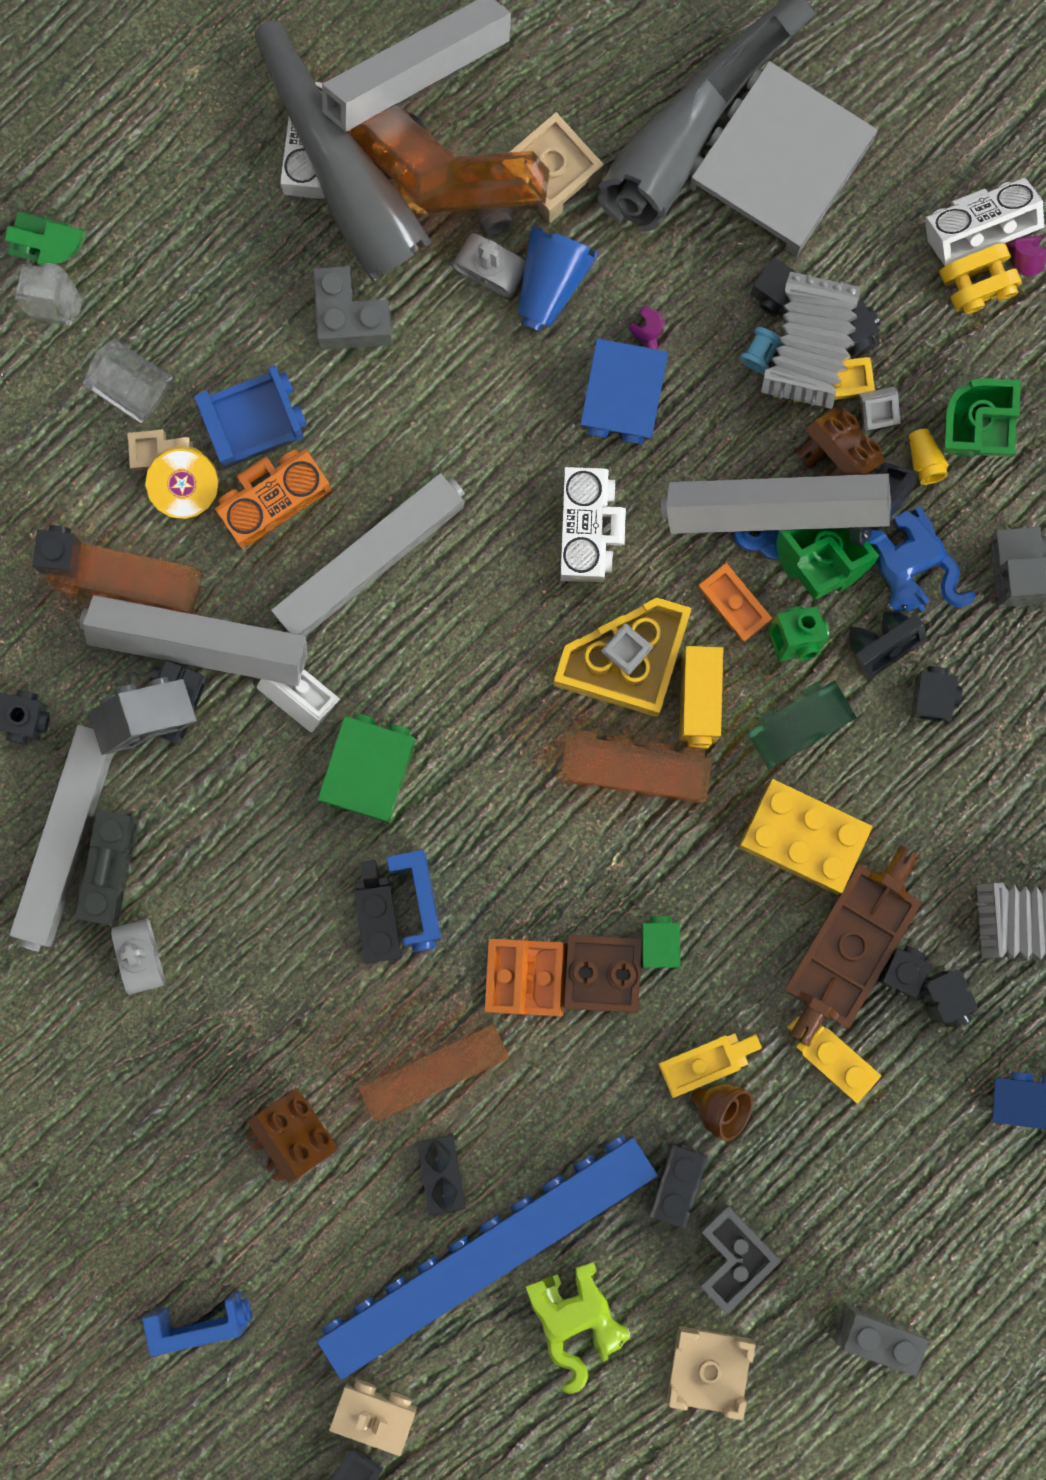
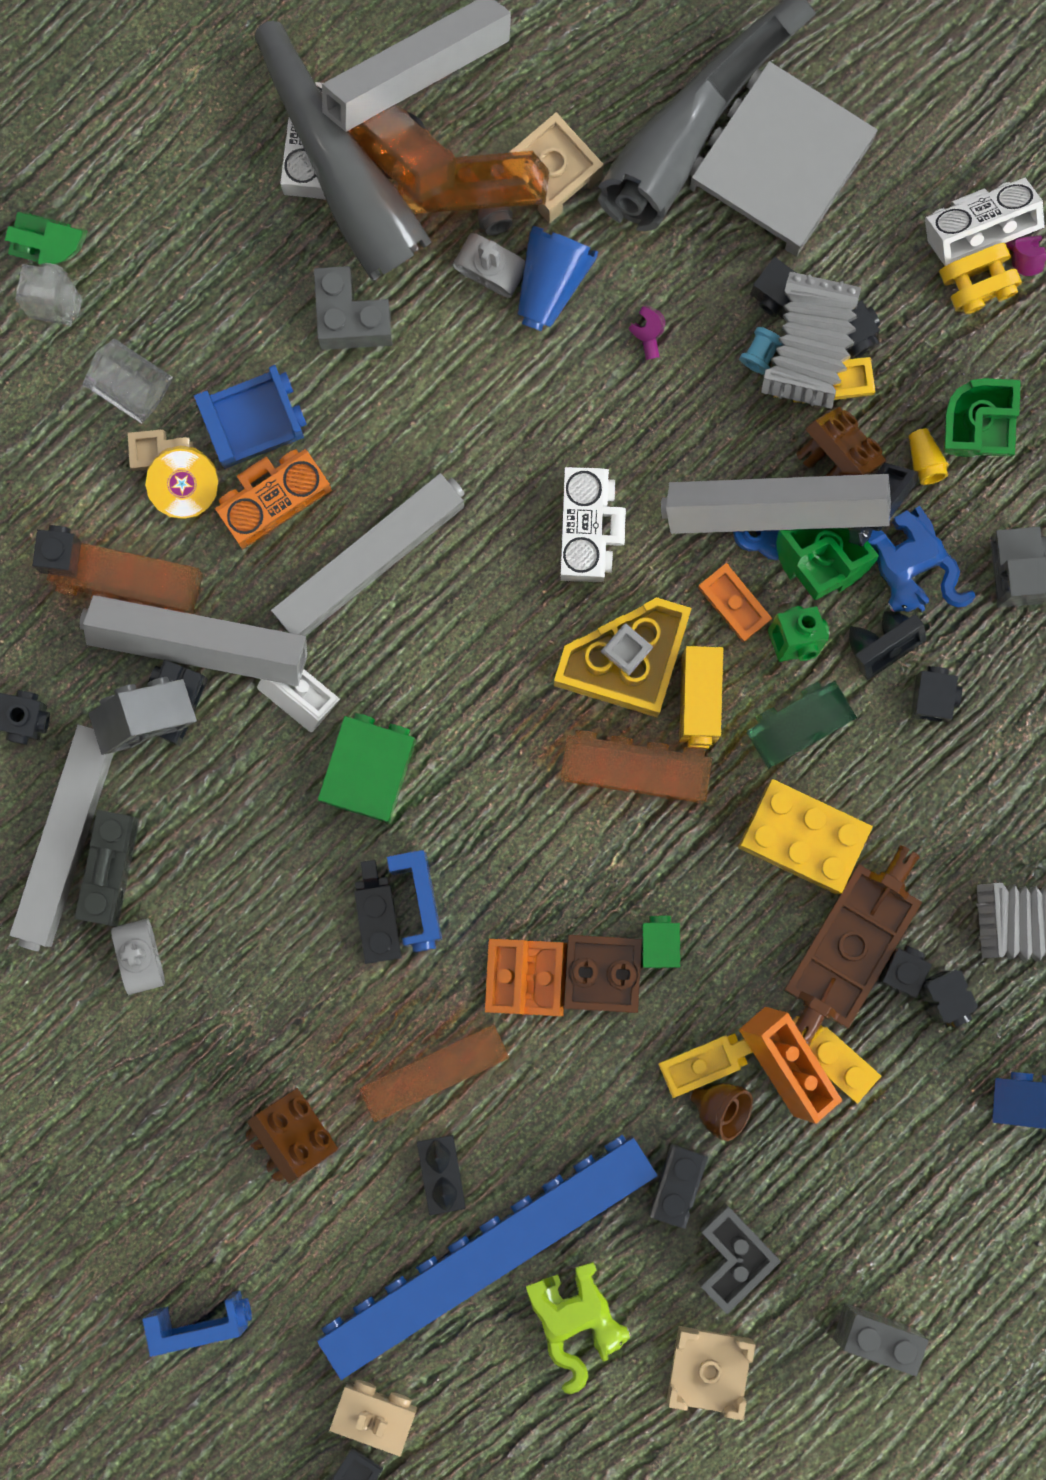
blue panel [580,338,668,445] -> none
light grey tile [859,386,901,431] -> none
none -> orange brick [738,1007,843,1124]

